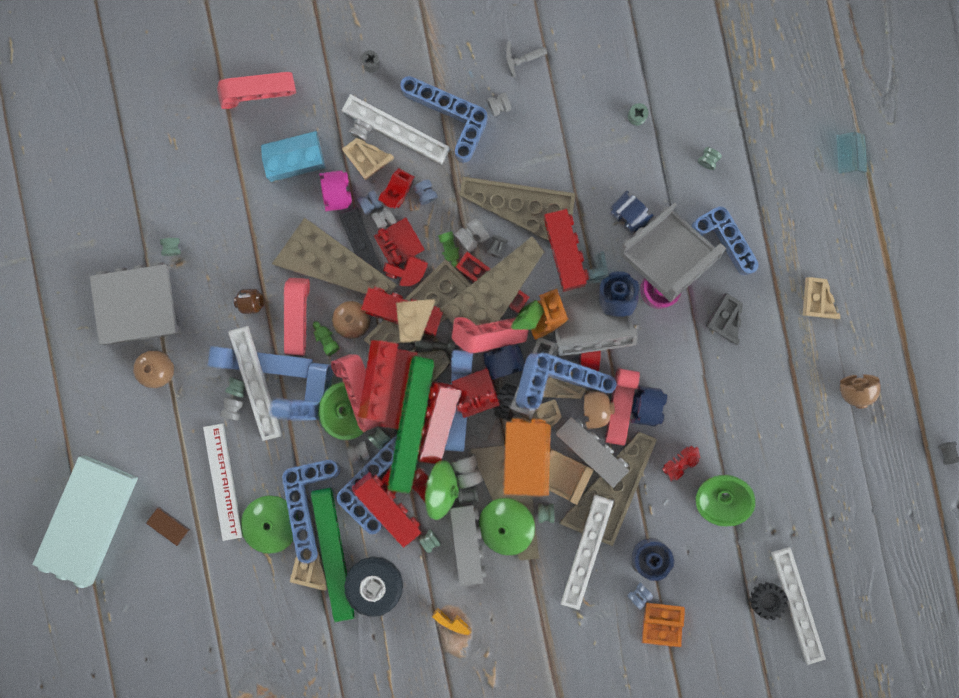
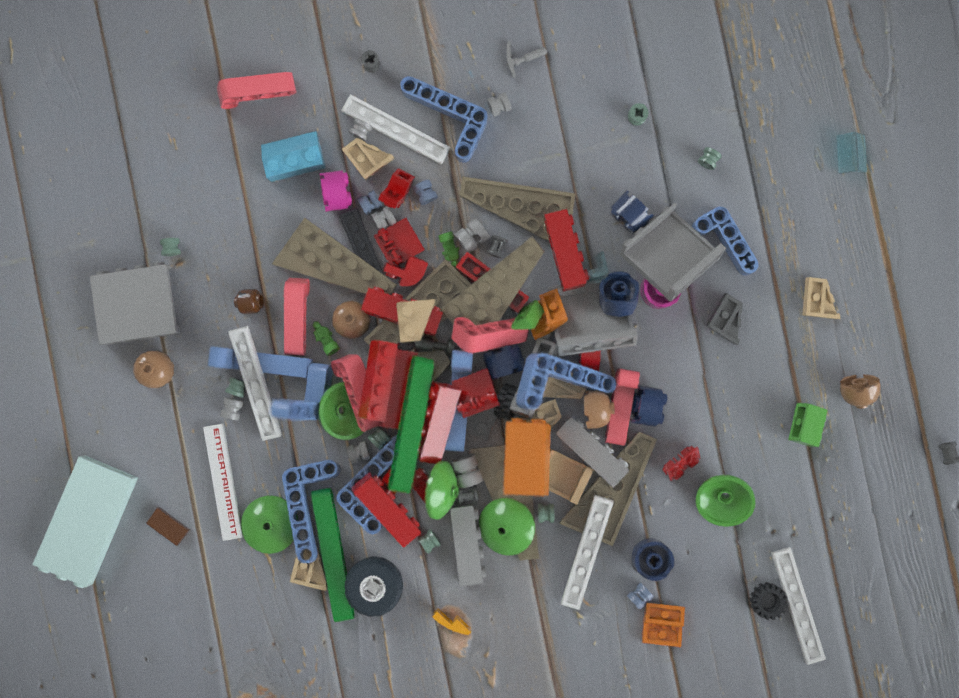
none -> bright green brick [788,403,827,447]

